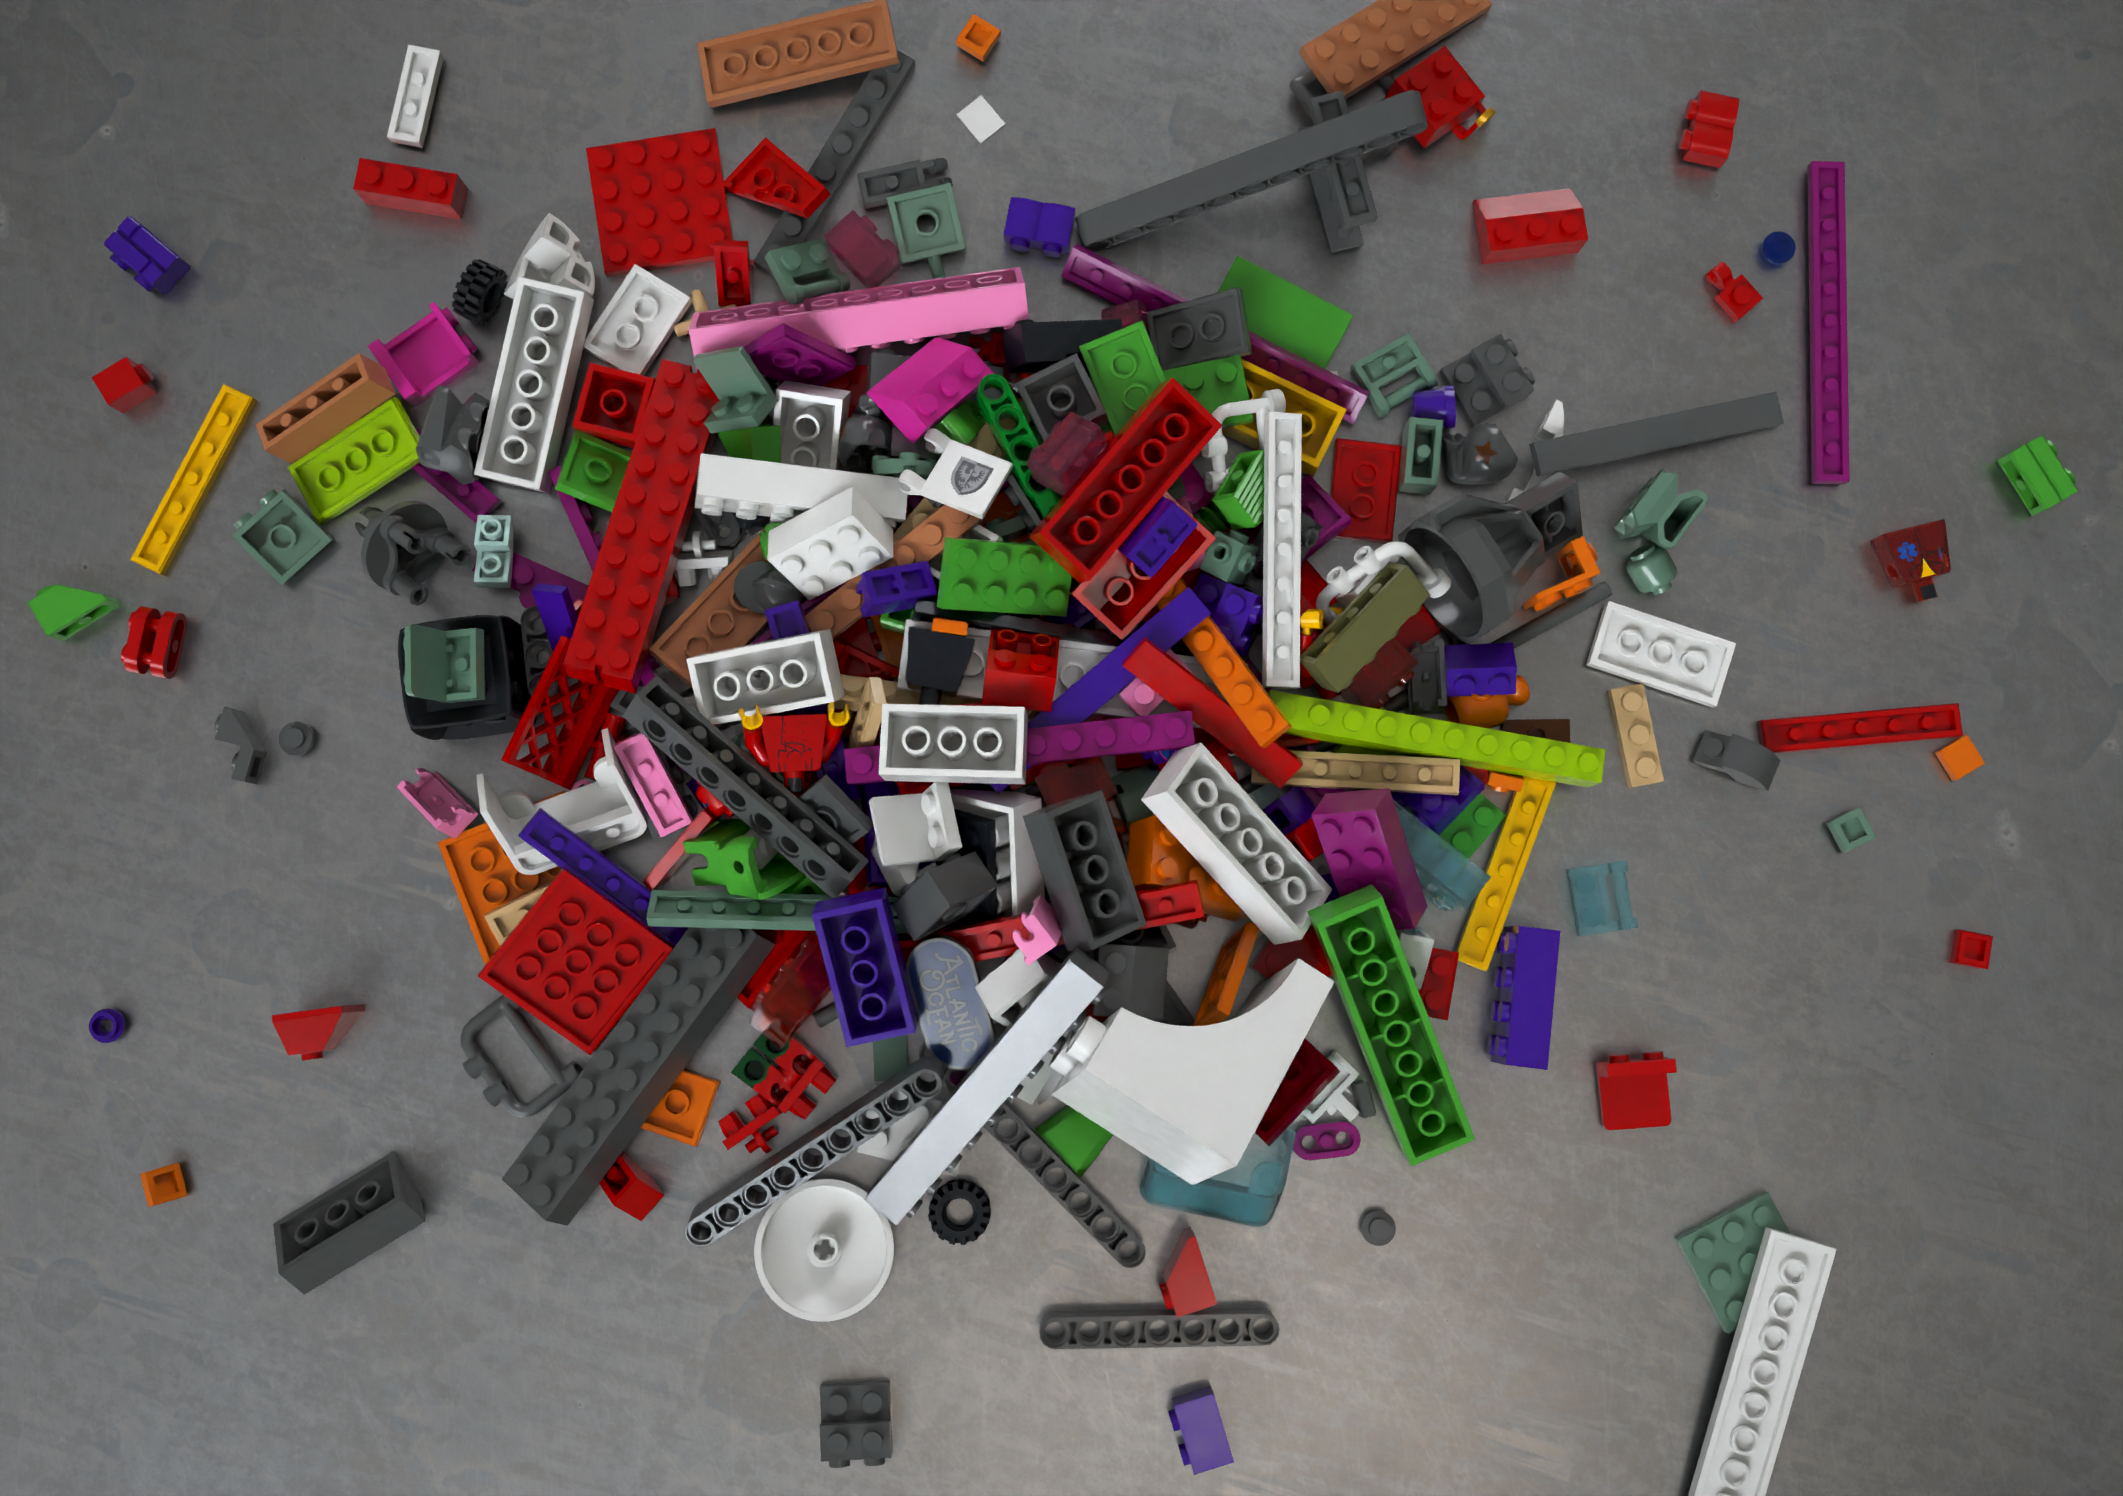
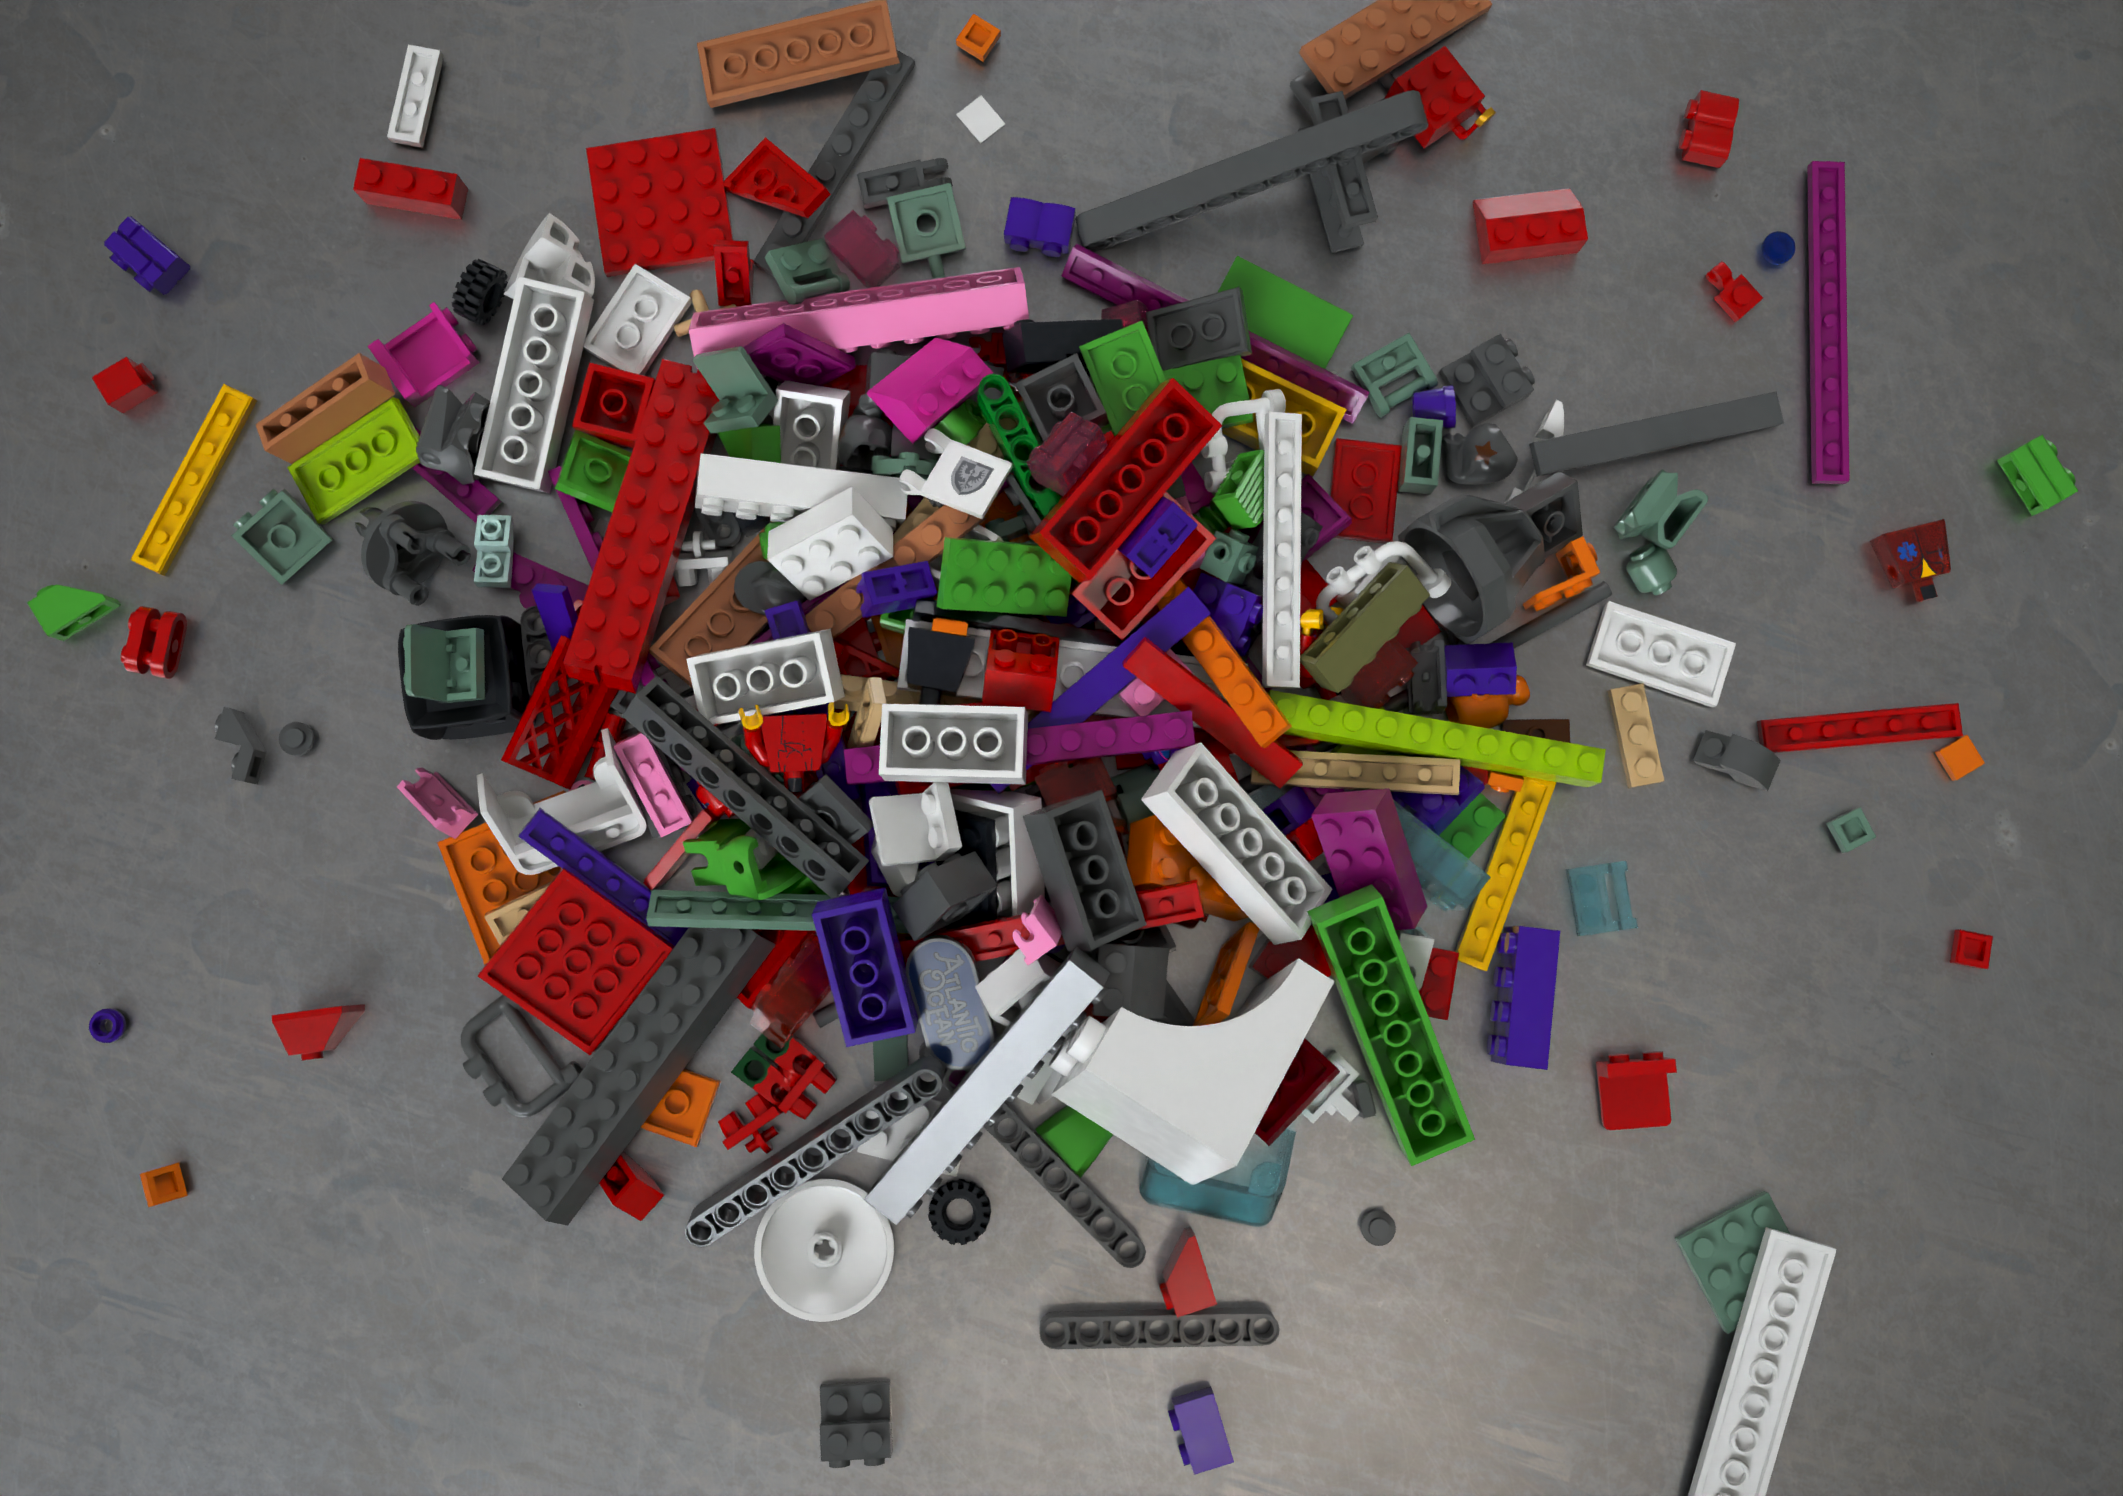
dark grey slope [273,1152,425,1294] -> none
magenta plate [1291,1121,1361,1161] -> none

